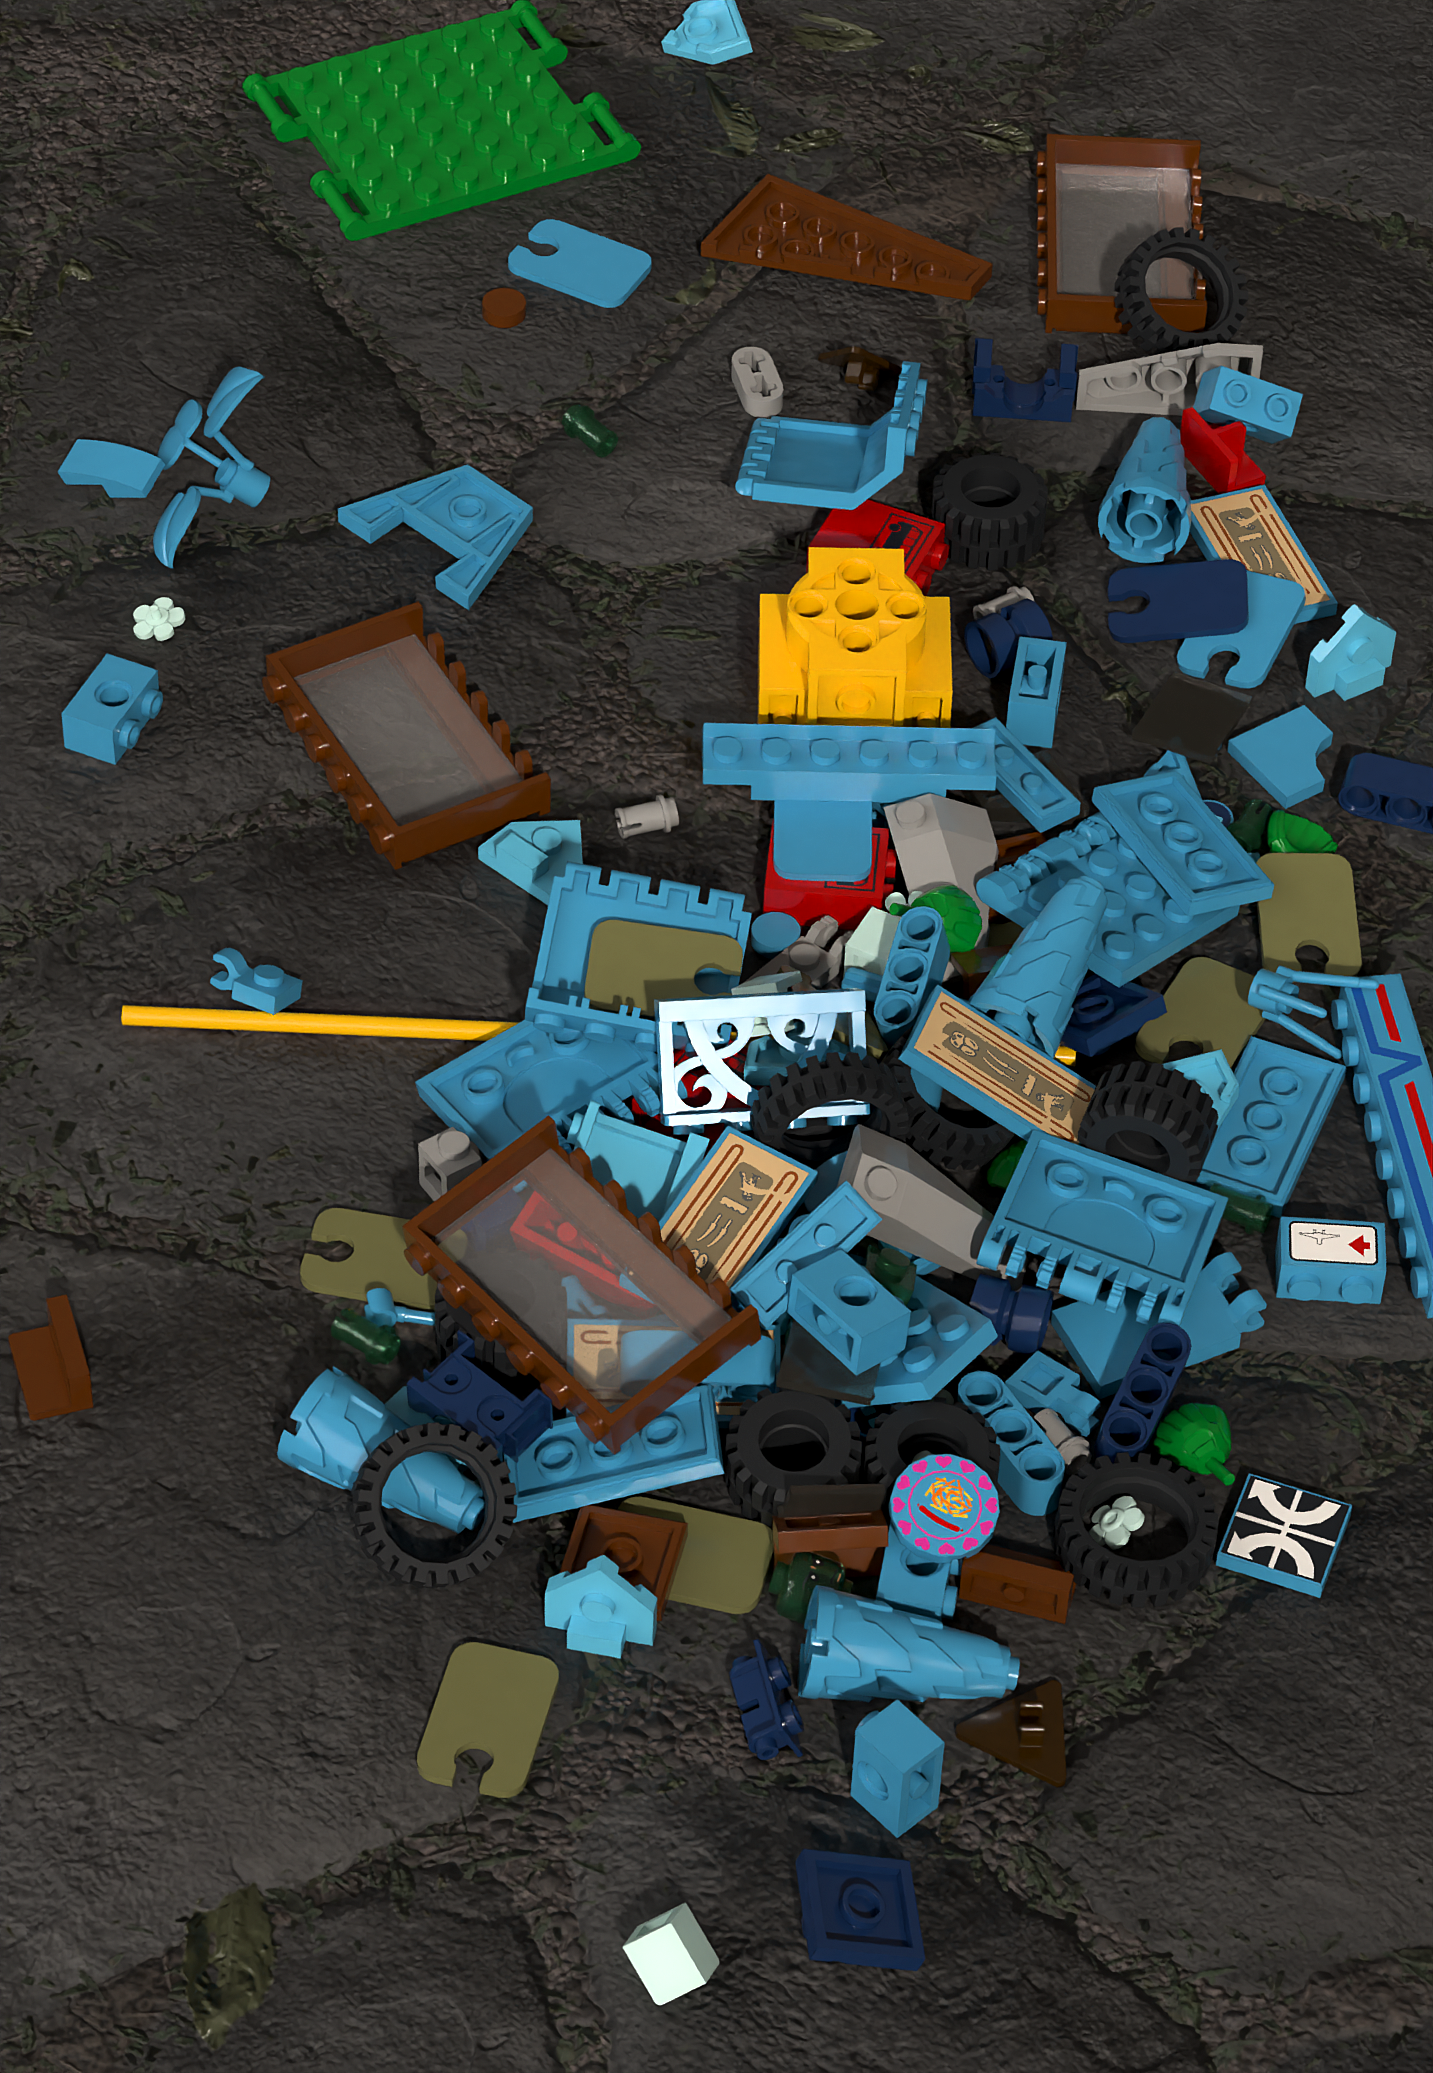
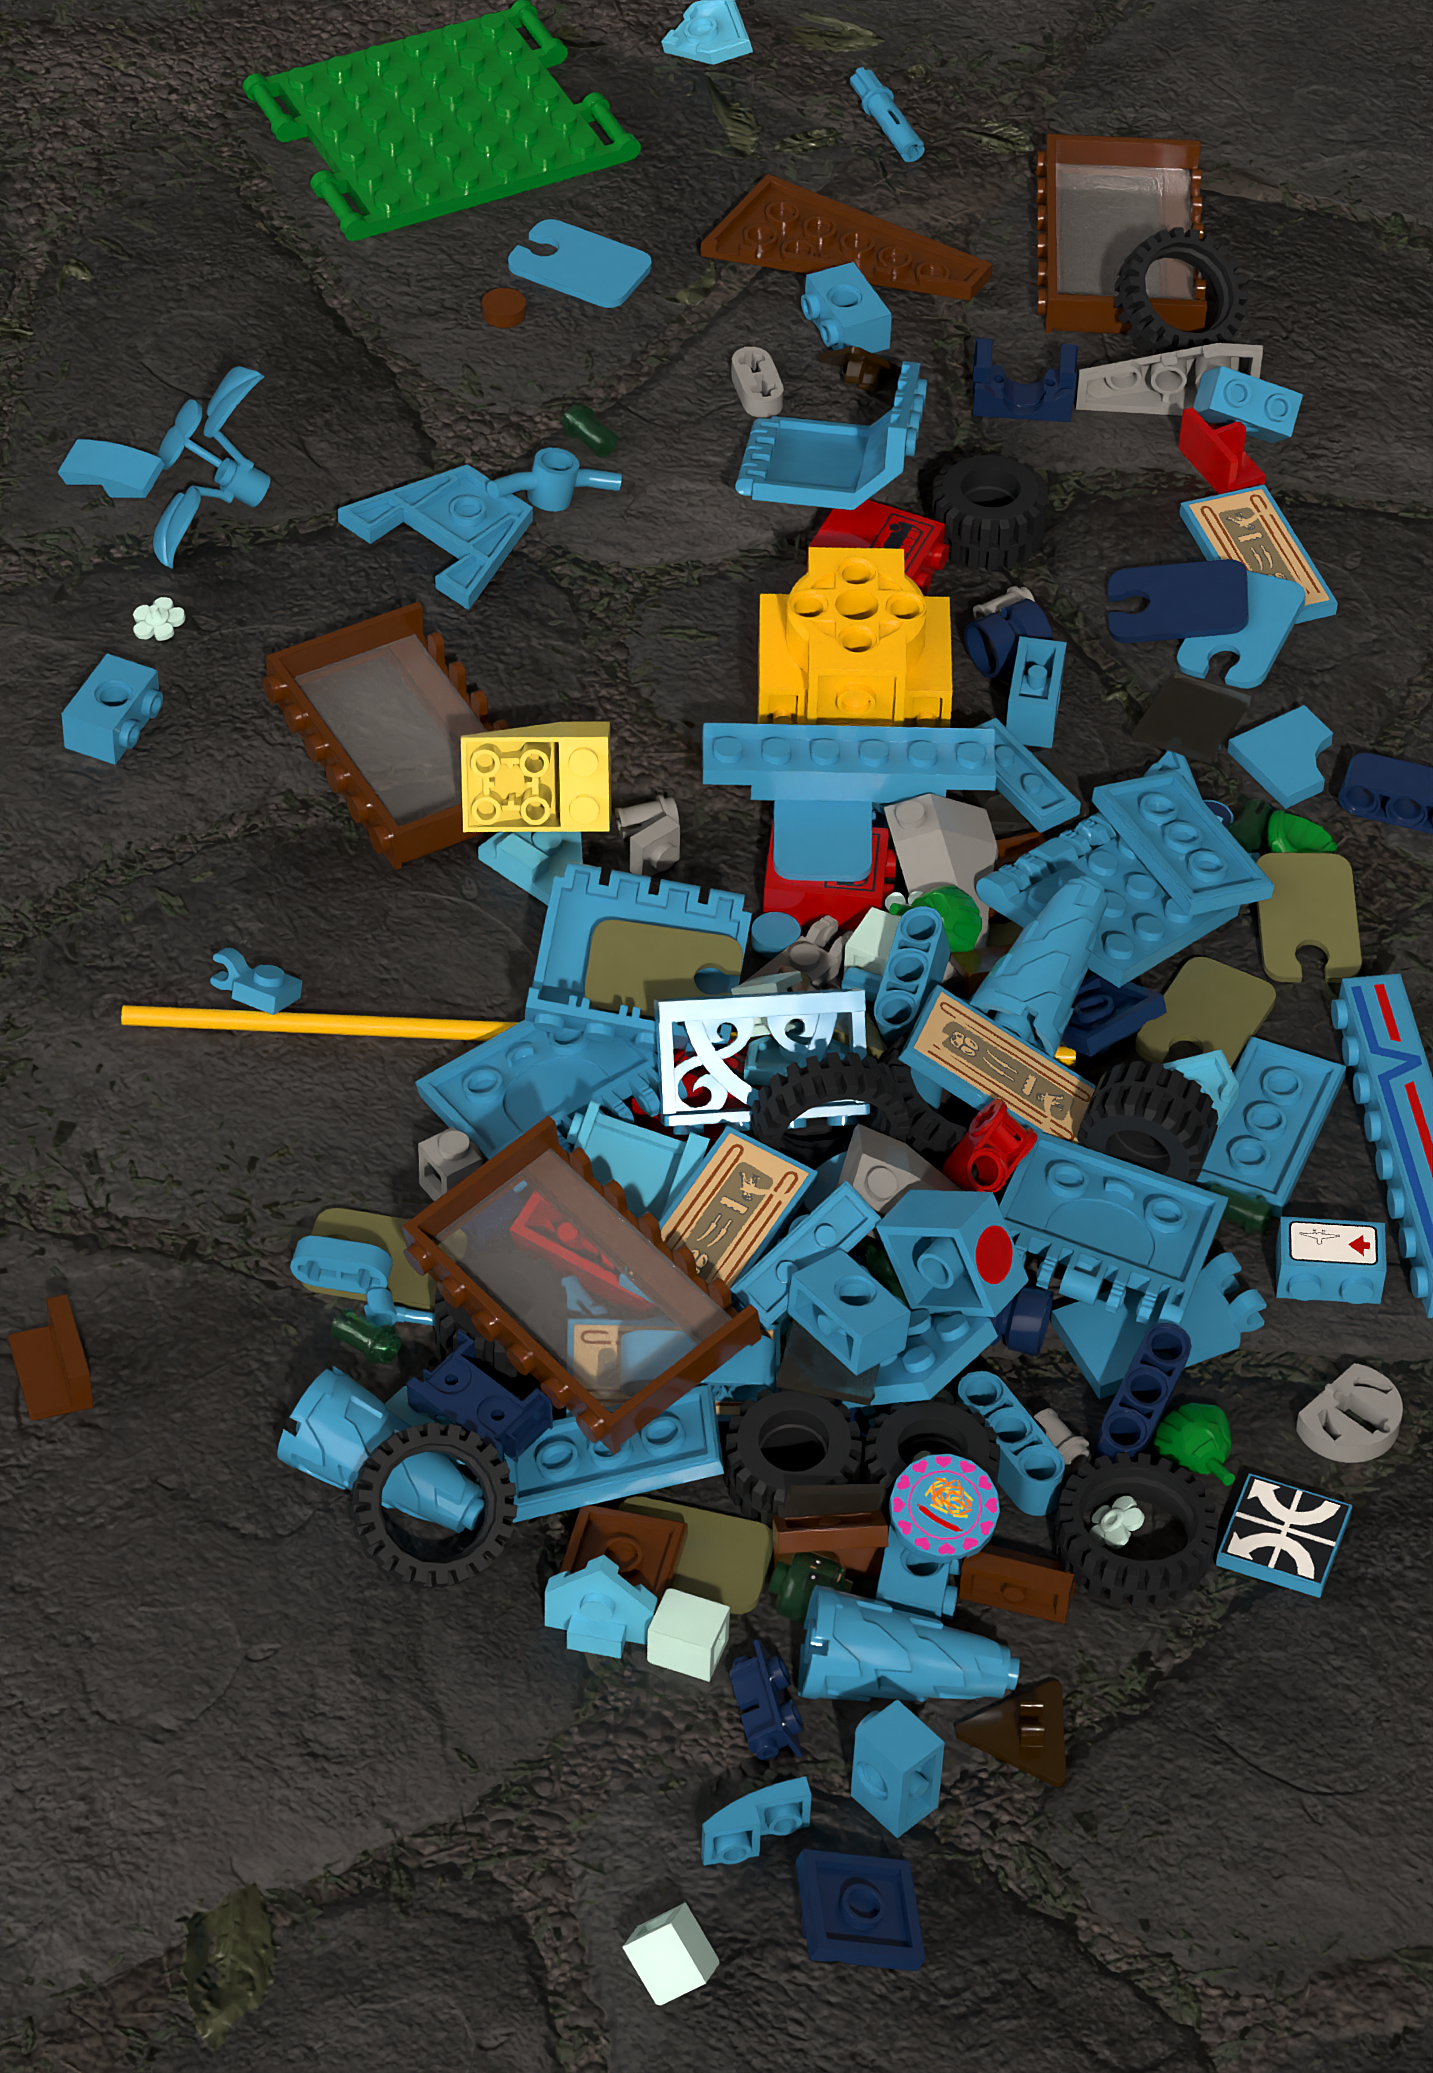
olive piece [417,1642,559,1798] -> none
dark azure plate [1005,1350,1100,1437] -> none
dark azure cone [1098,417,1191,563] -> none
dark azure plant [1248,965,1379,1059] -> none
medium azure plate [1305,604,1396,701] -> none
none -> dark azure beam [290,1236,393,1295]
none -> light yellow slope [461,722,611,832]
none -> dark azure piece [487,448,622,512]
none -> light grey plate [630,815,680,877]
none -> light aqua panel [647,1588,730,1682]
none -> dark azure slope [701,1777,812,1866]
none -> dark azure brick [801,262,892,353]
none -> dark azure axle [850,67,925,162]
none -> dark azure brick [876,1190,1029,1317]
none -> red piece [942,1099,1038,1193]
none -> light grey piece [1296,1363,1403,1463]

